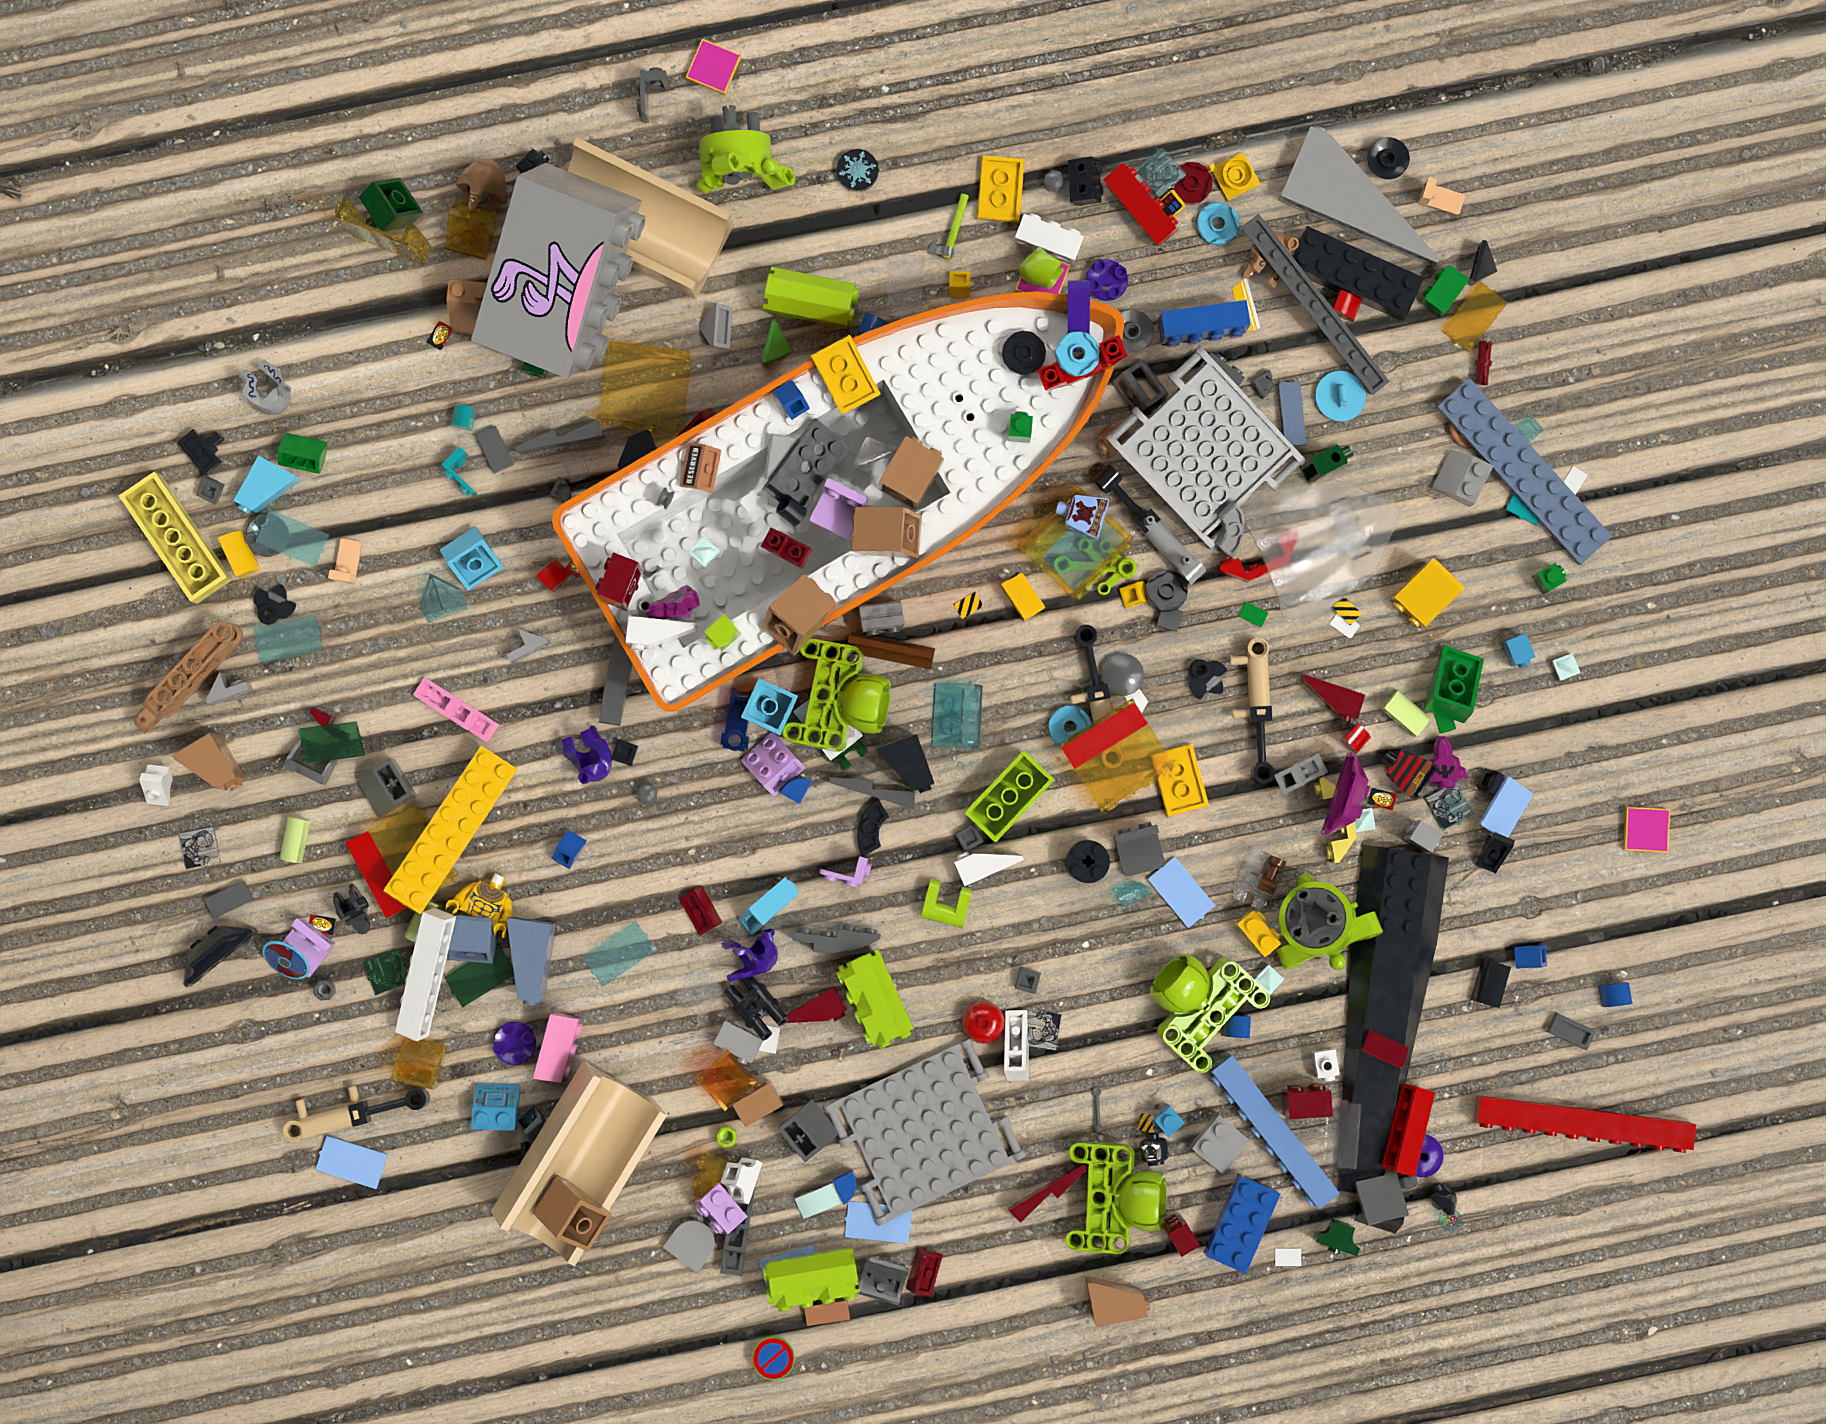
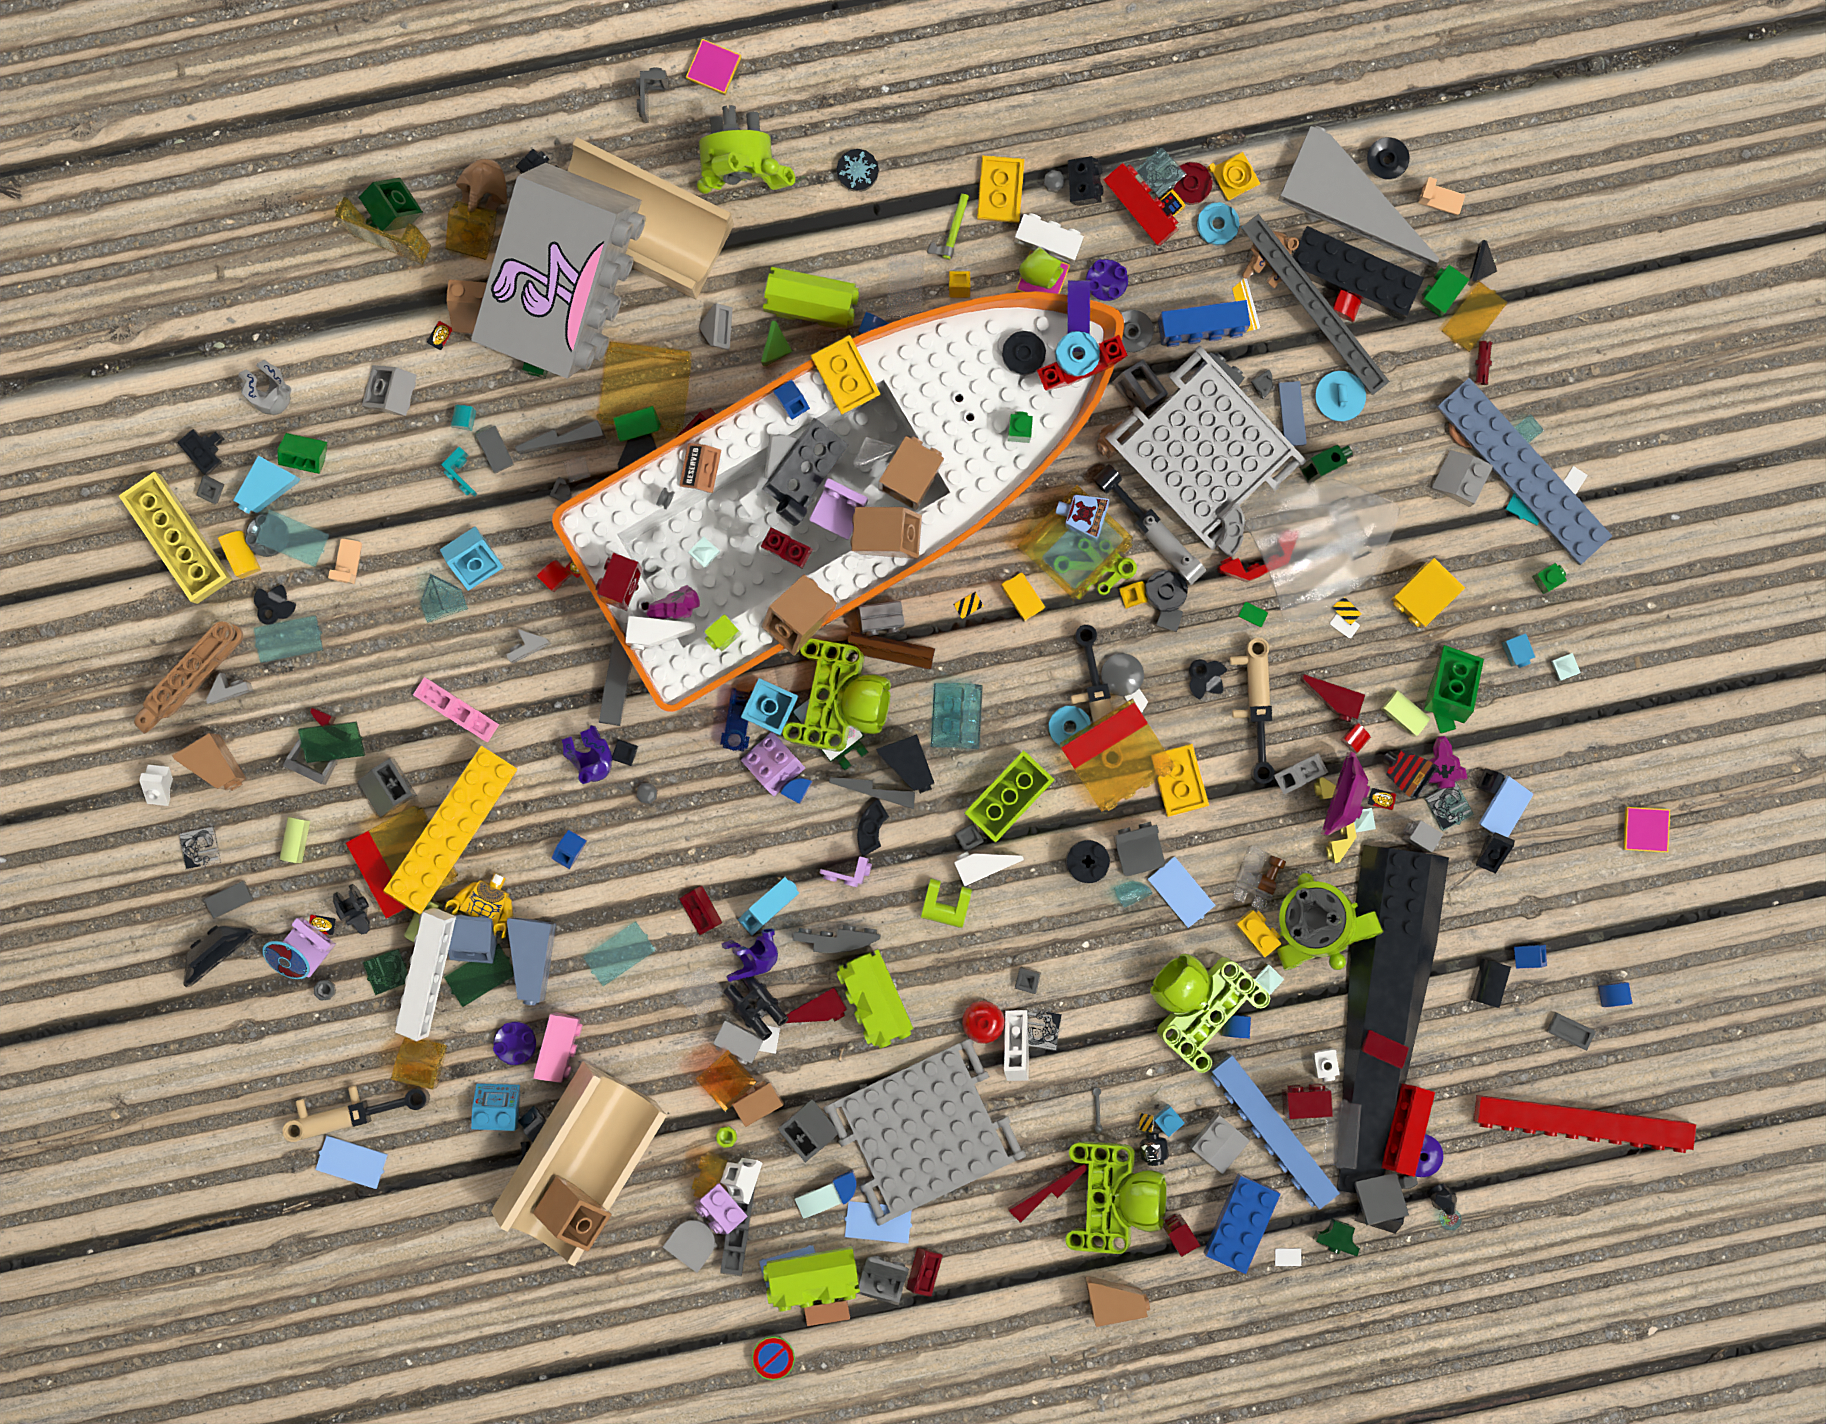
none -> light grey slope [362,365,417,416]
none -> green slope [613,405,661,442]

